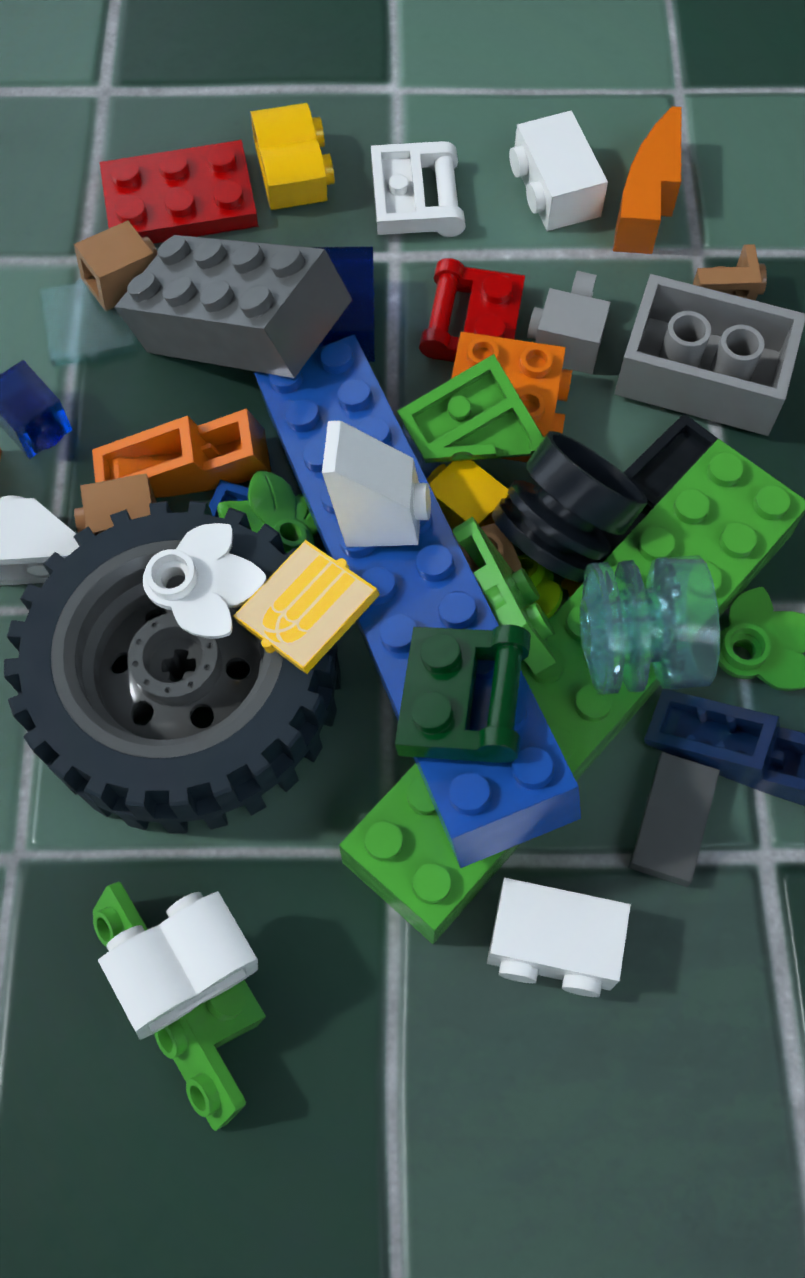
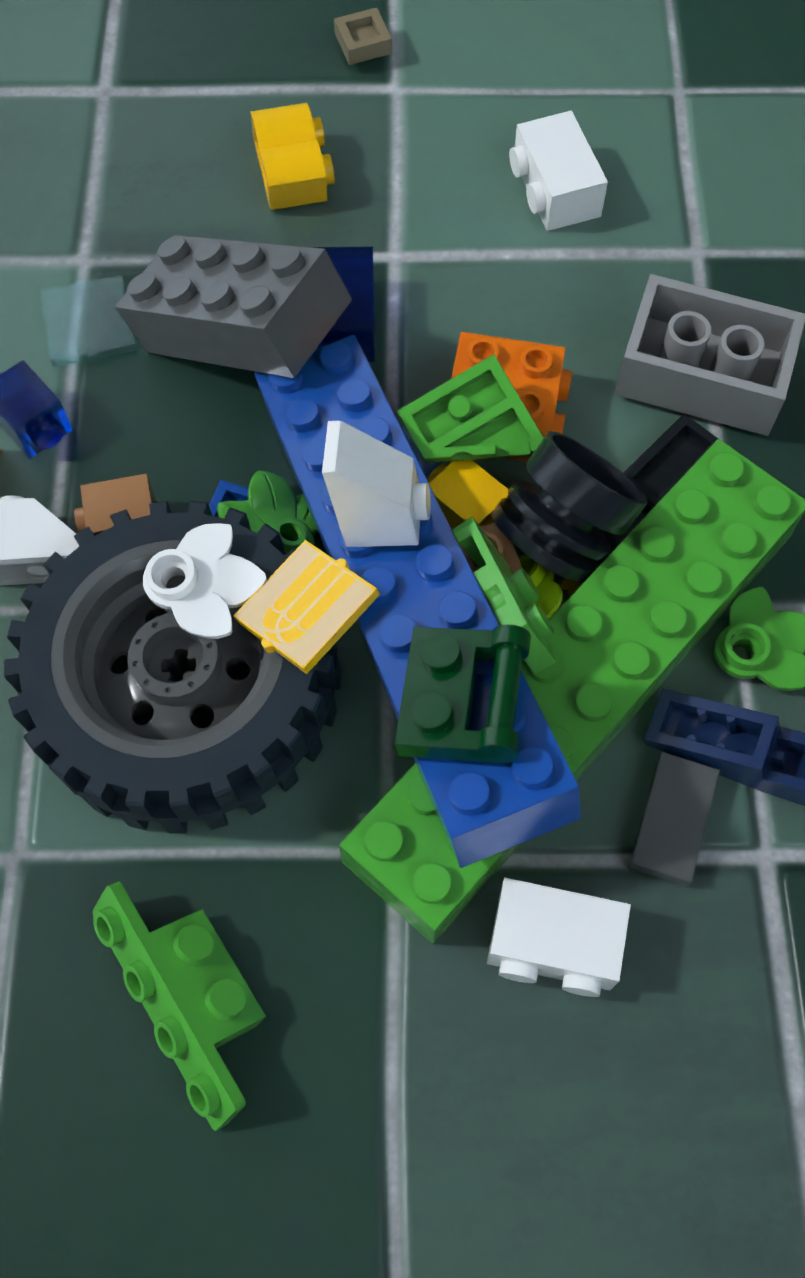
medium nougat brick [74,221,157,313] -> none
orange slope [92,408,271,498] -> none
white brick [98,891,258,1040] -> none
red plate [99,140,259,244] -> none
white plate [371,141,466,237] -> none
red plate [419,258,525,362] -> none
light grey brick [527,271,611,374] -> none
clear light blue wheel [579,555,720,695] -> none
orange slope [613,106,682,254] -> none
medium nougat bracket [693,244,767,301] -> none
none -> dark tan plate [334,7,392,65]

